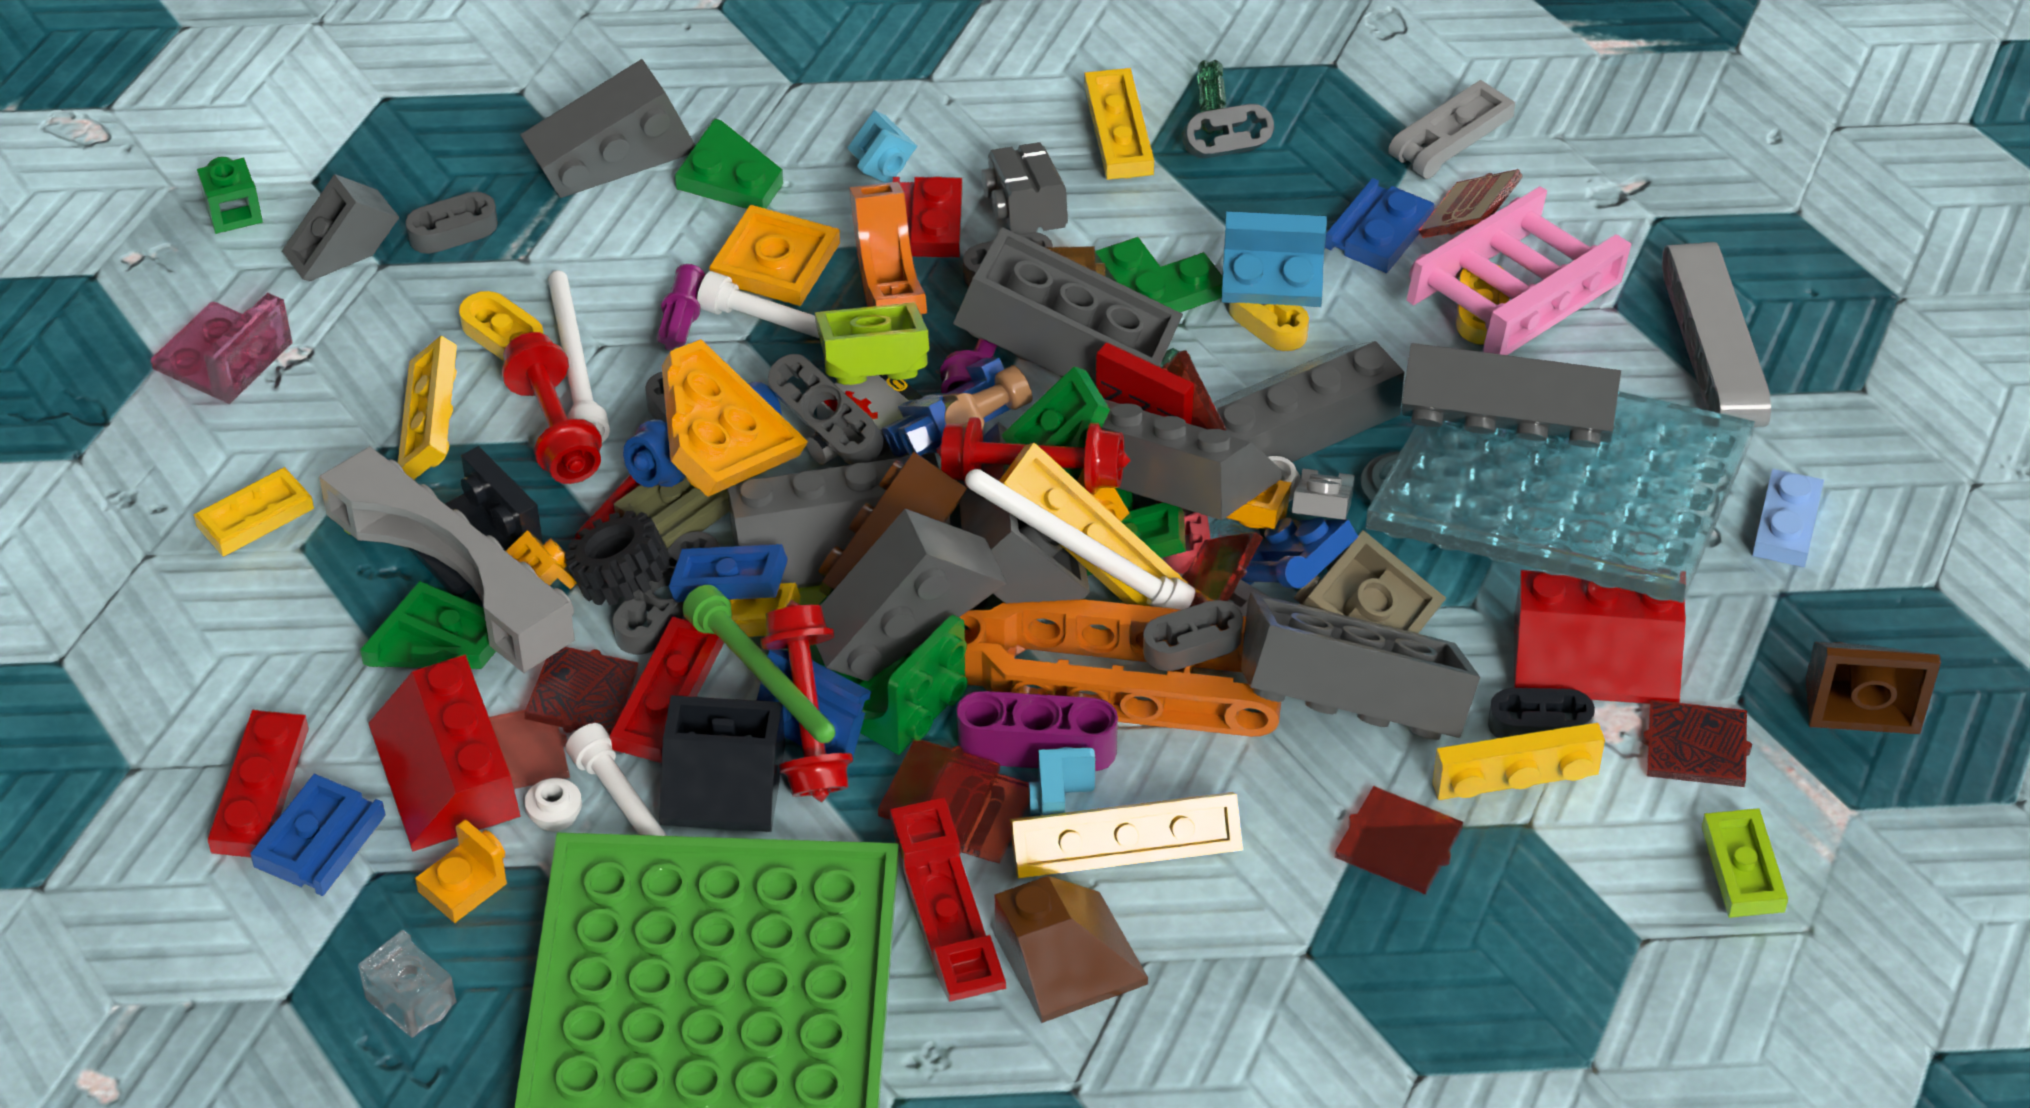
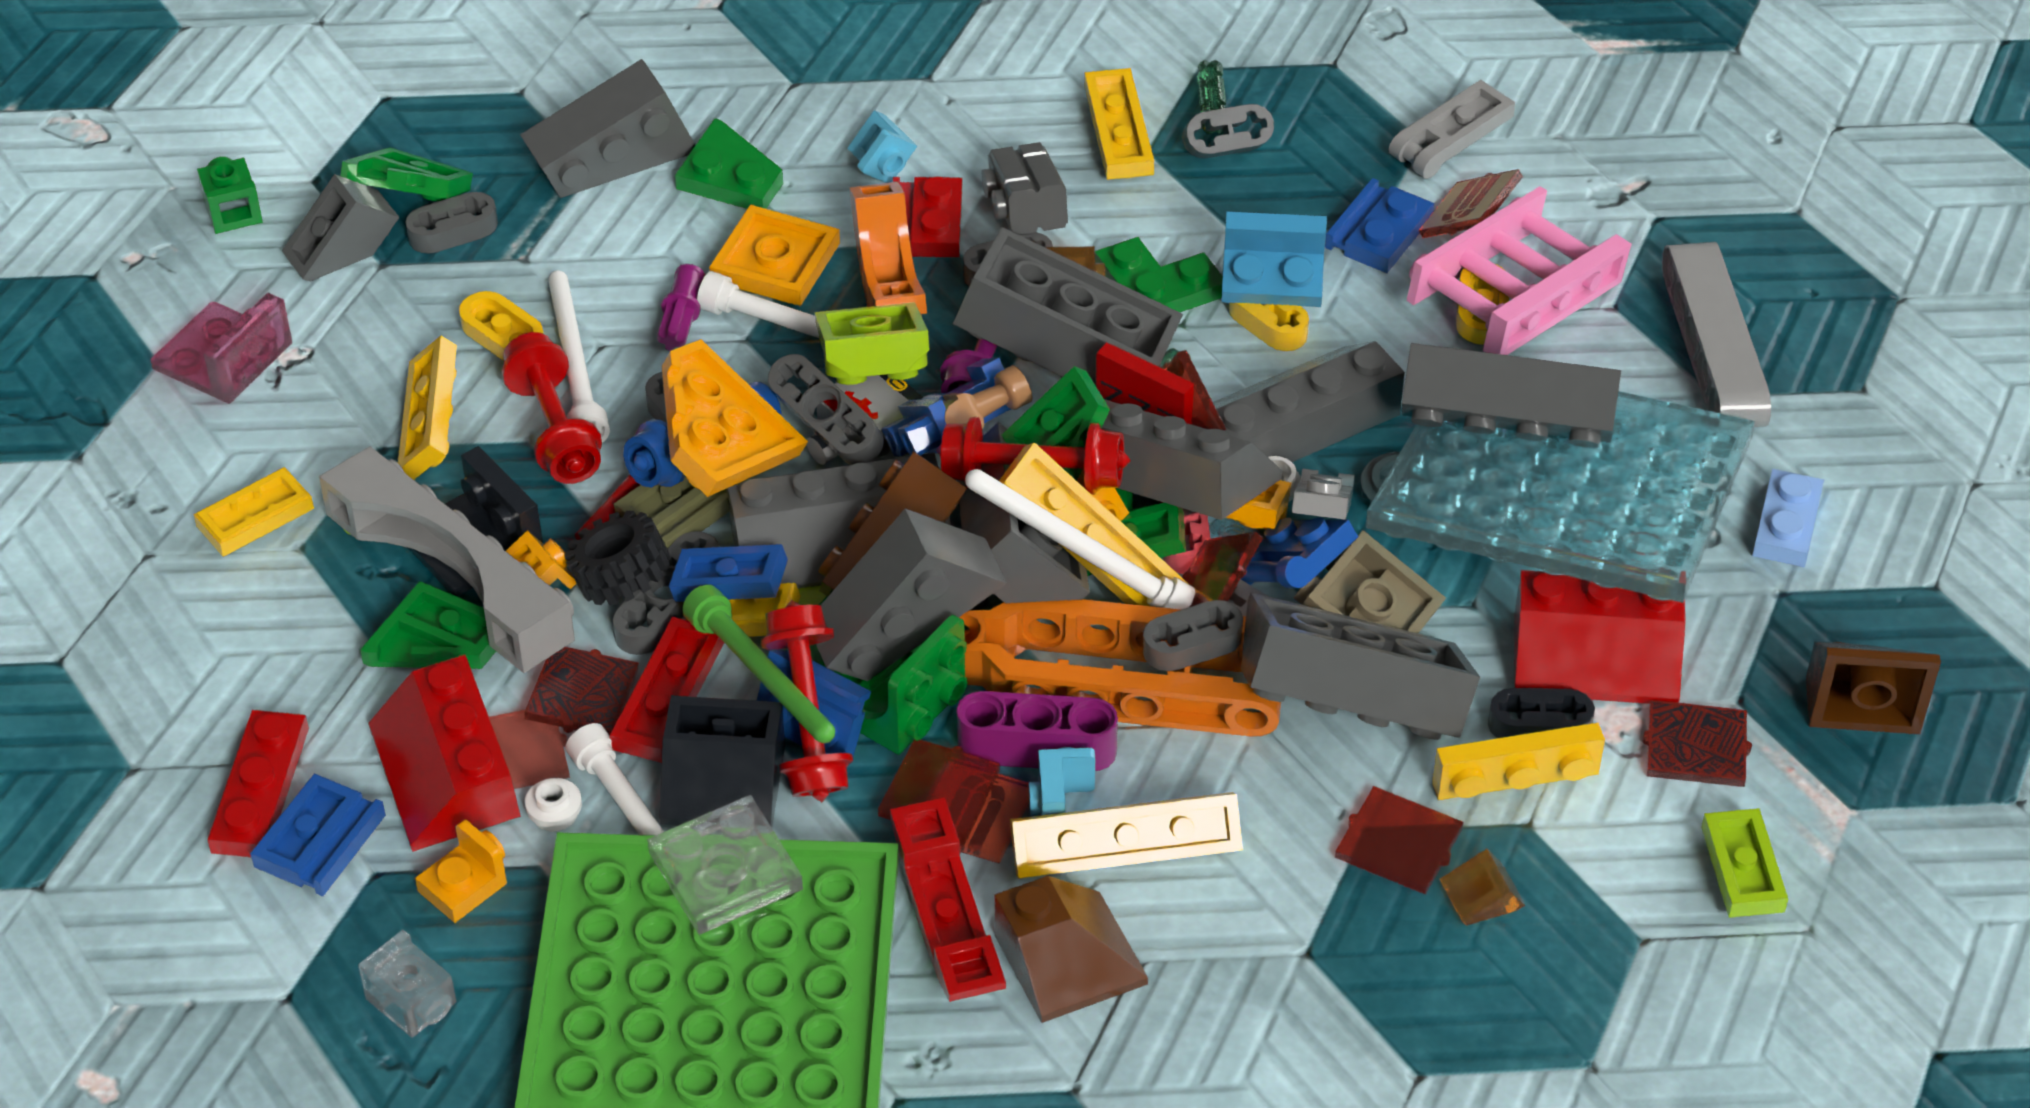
none -> green wing [340,147,473,202]
none -> clear plate [647,795,803,935]
none -> clear orange slope [1440,848,1525,926]

